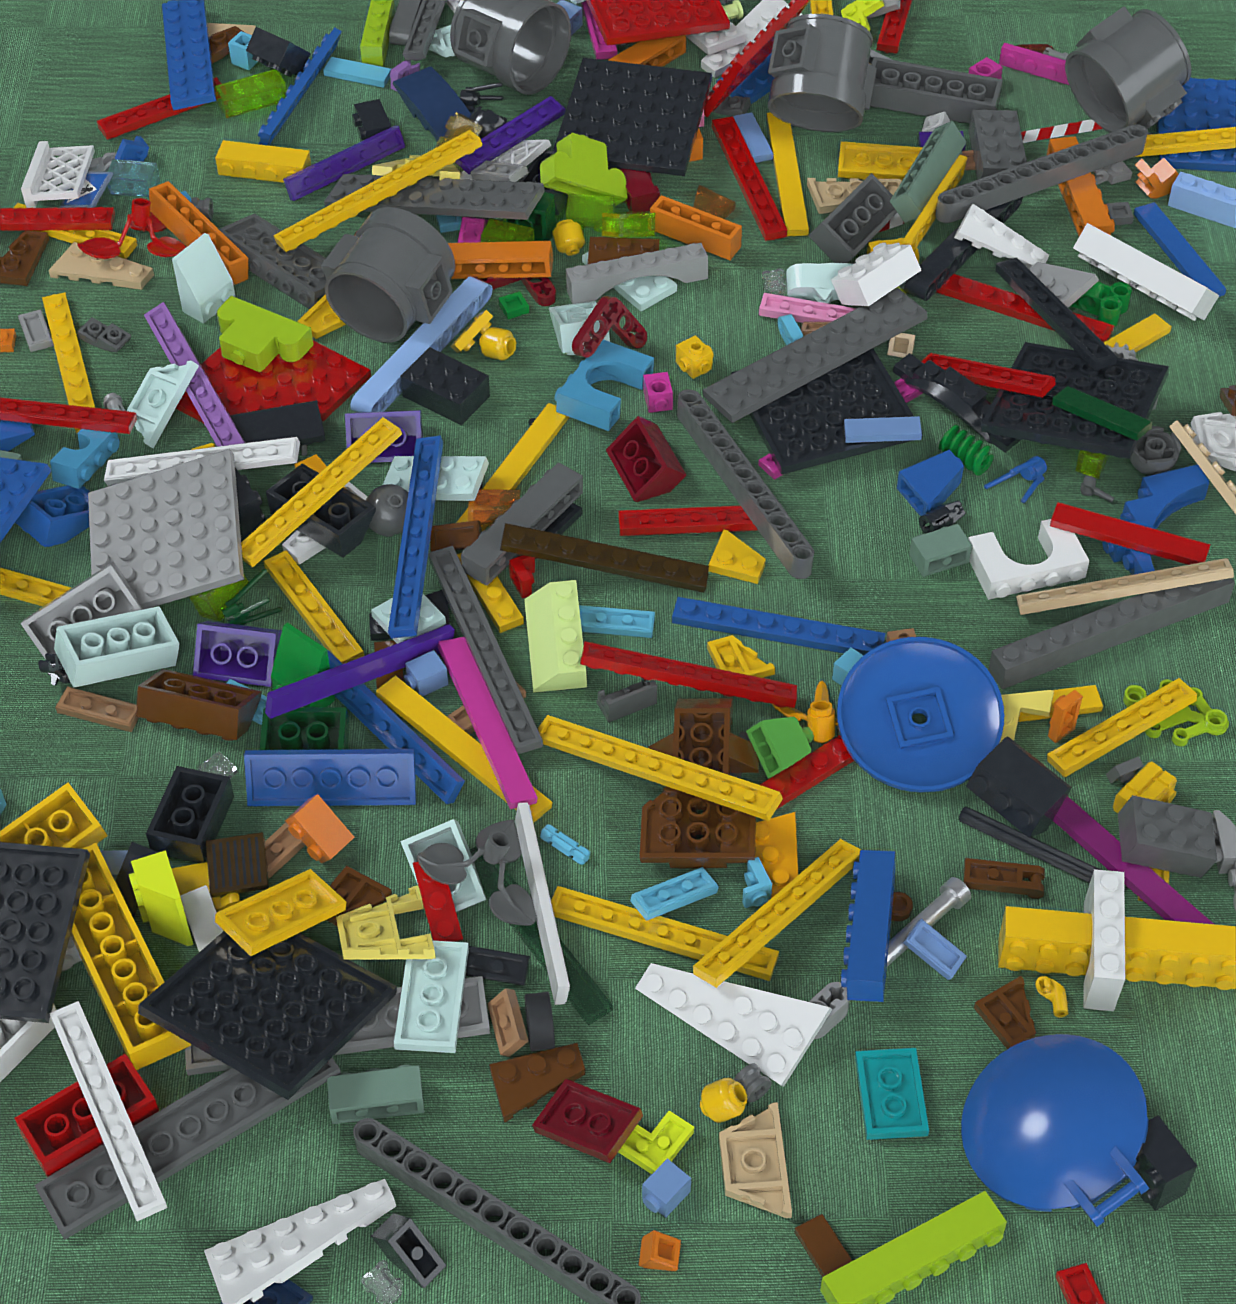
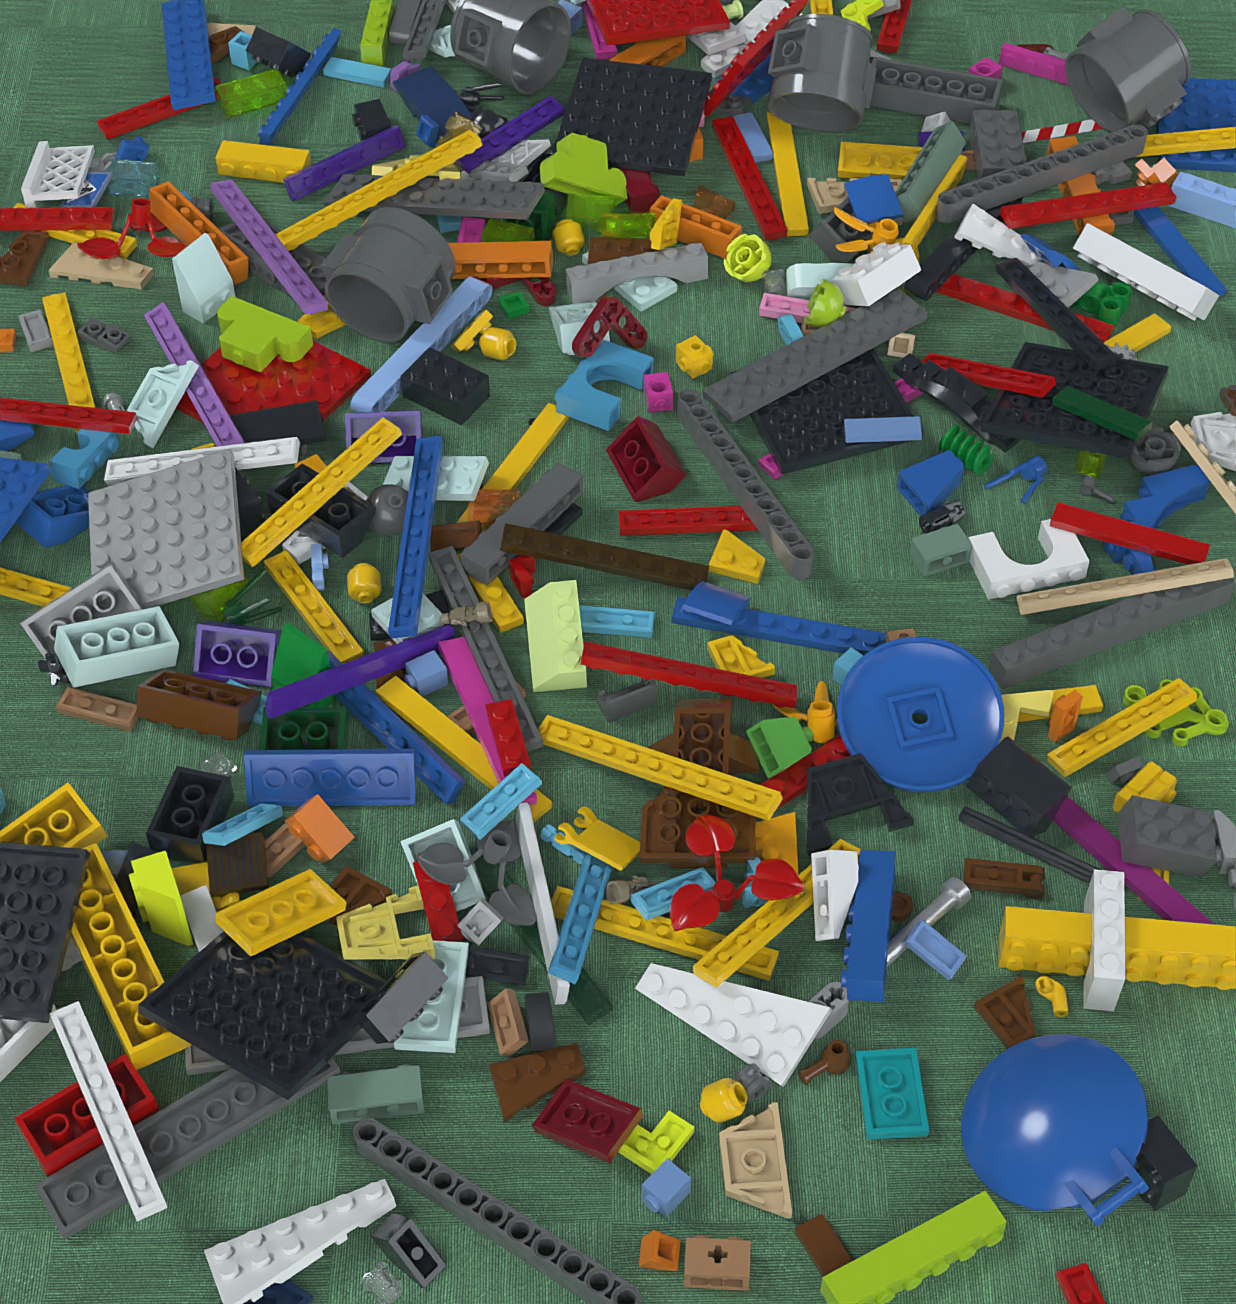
none -> medium azure tile [202,803,283,846]
none -> medium lavender plate [211,179,328,315]
none -> light blue plate [311,543,329,591]
none -> yellow head [347,563,382,604]
none -> brick [353,951,448,1044]
none -> blue tile [416,115,440,146]
none -> dark tan piece [439,601,492,626]
none -> light grey bracket [457,898,504,945]
none -> medium azure tile [460,763,542,840]
none -> red plate [485,699,531,776]
none -> dark azure tile [547,852,612,984]
none -> yellow flag [554,806,640,871]
none -> dark tan piece [606,875,656,904]
none -> yellow wing [650,198,683,250]
none -> red plant [670,815,804,932]
none -> blue slope [682,581,751,625]
none -> medium nougat brick [684,1235,751,1291]
none -> neon yellow cylinder [724,234,772,283]
none -> reddish brown bar [798,1040,851,1085]
none -> lime cylinder [803,278,847,328]
none -> black wing [807,753,914,856]
none -> white slope [811,850,859,941]
none -> light orange plant [834,207,899,252]
none -> blue slope [844,174,903,225]
none -> red plate [1000,182,1176,229]
none -> blue slope [1020,233,1080,271]

